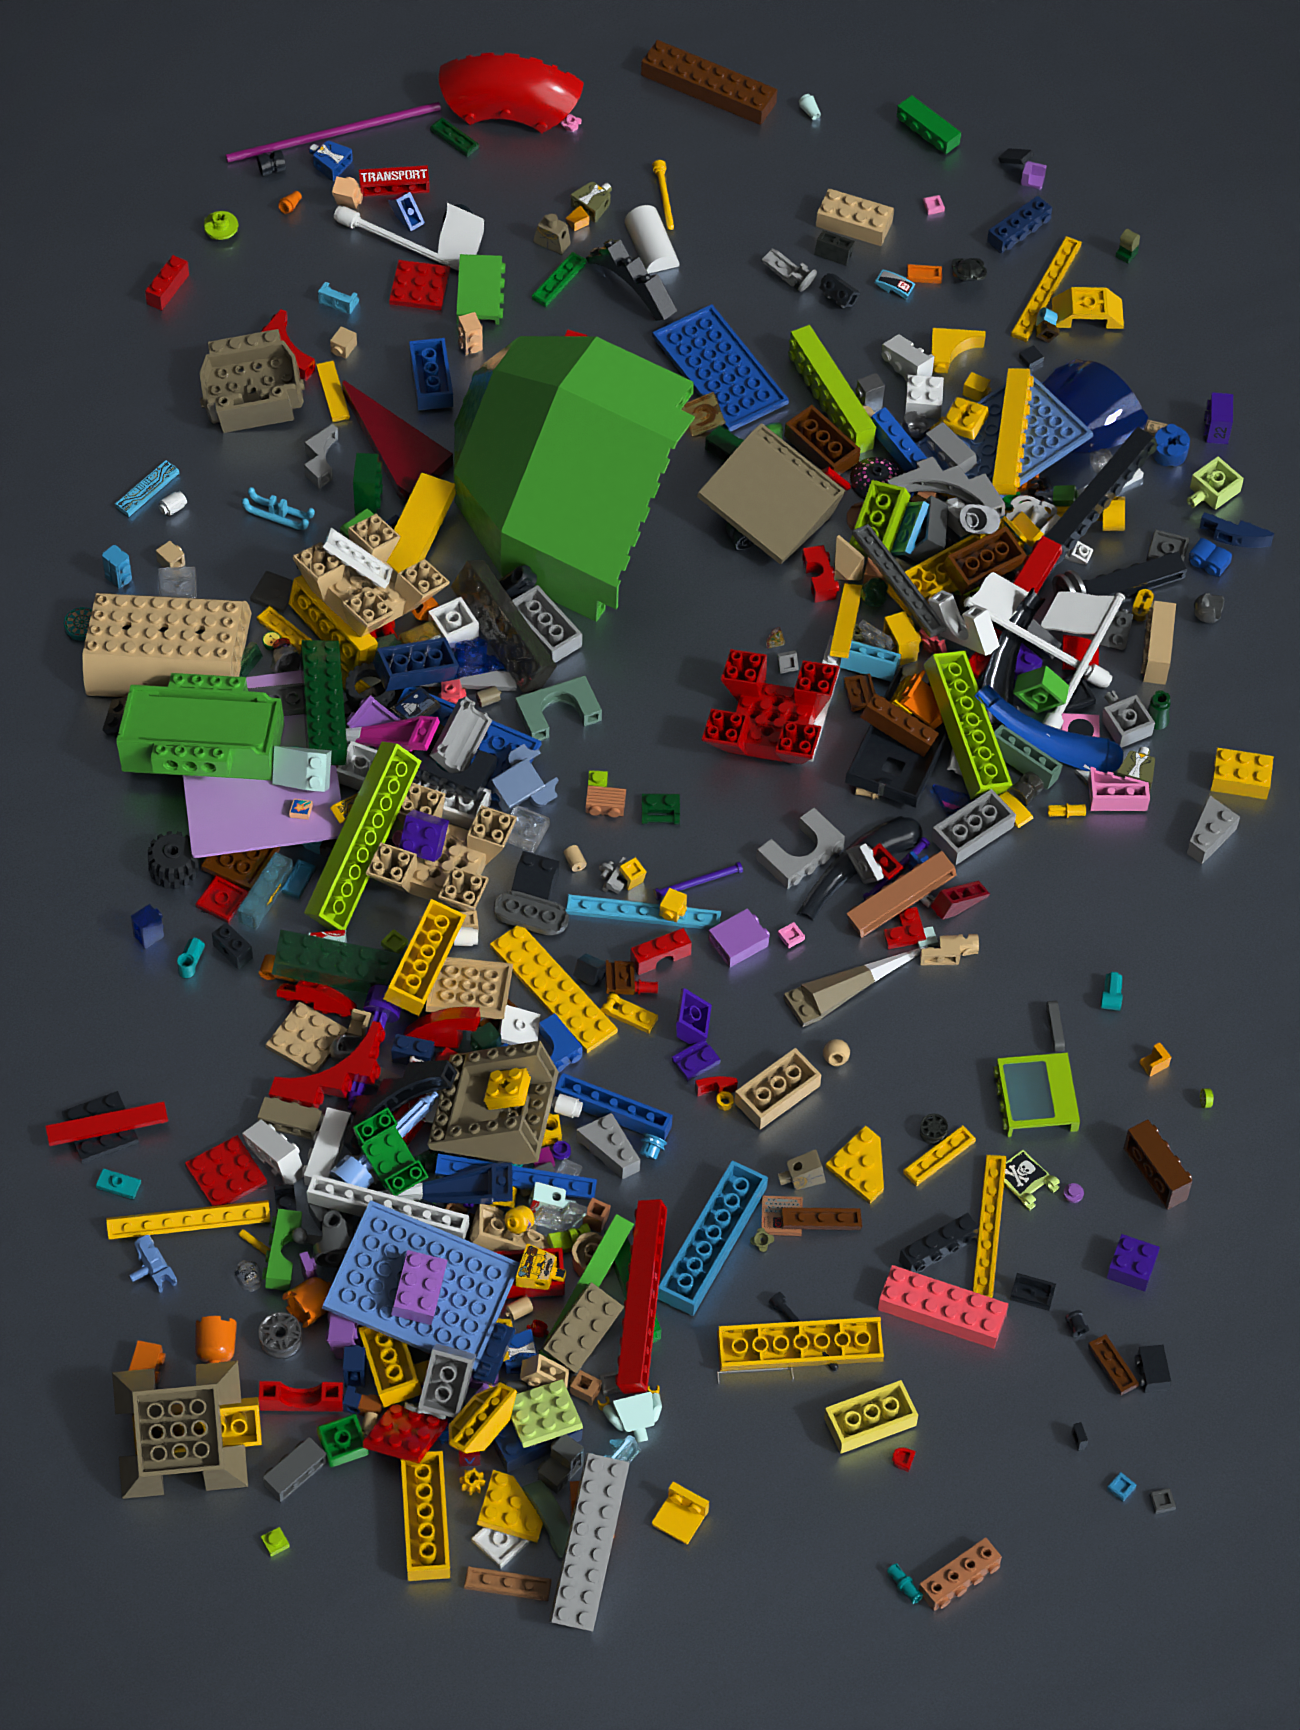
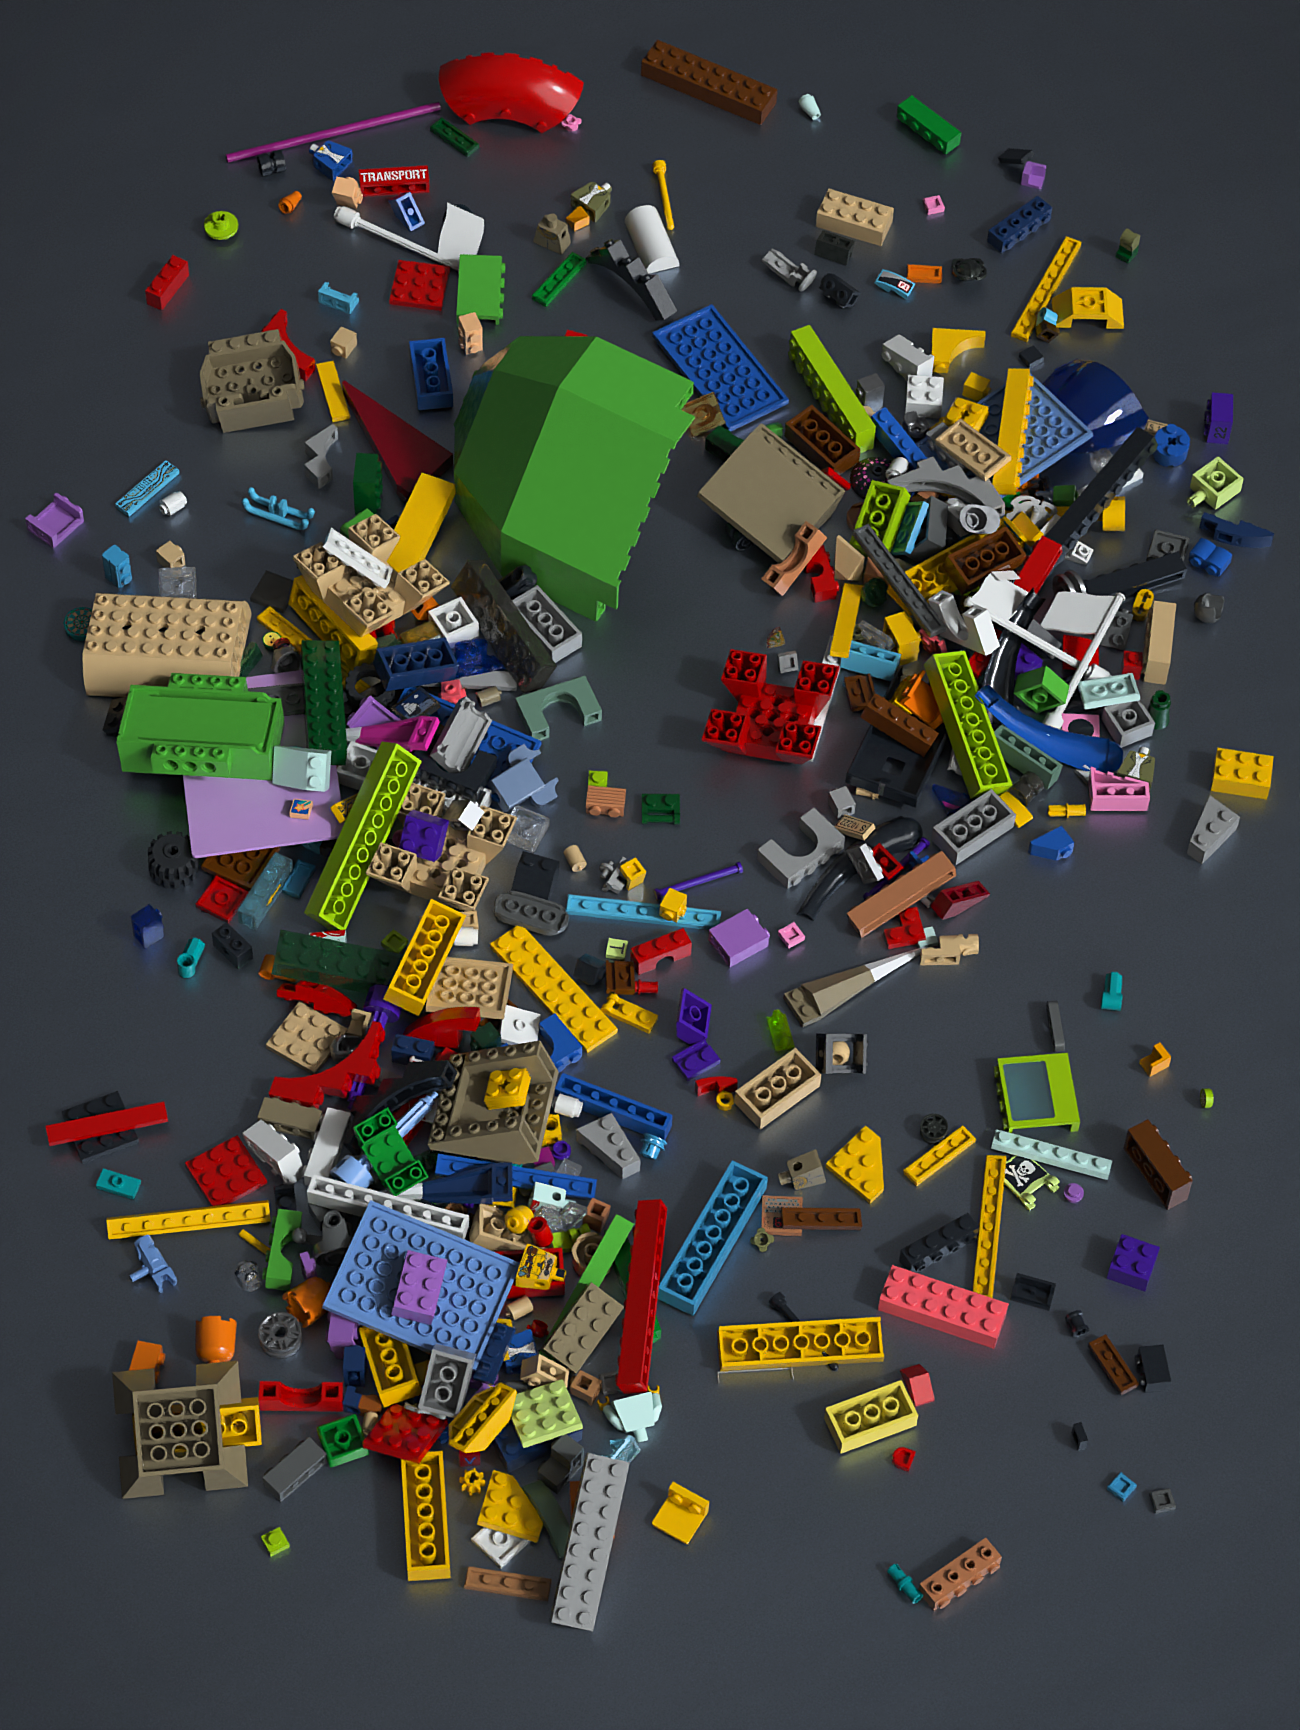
none -> medium lavender panel [25,492,84,548]
none -> flat silver brick [442,799,484,831]
none -> red brick [527,1217,554,1247]
none -> yellowish green tile [606,938,628,961]
none -> nougat arch [761,521,827,596]
none -> clear neon green hinge [766,1010,795,1052]
none -> black window [815,1033,868,1074]
none -> light grey brick [828,786,856,820]
none -> tan tile [834,814,875,840]
none -> white brick [885,457,909,480]
none -> slope [900,1364,934,1407]
none -> tan tile [934,419,1011,481]
none -> light aqua plate [991,1129,1112,1180]
none -> white sticker [992,570,1021,580]
none -> blue slope [1028,826,1074,861]
none -> light aqua tile [1078,673,1140,709]
none -> red brick [1121,650,1143,680]

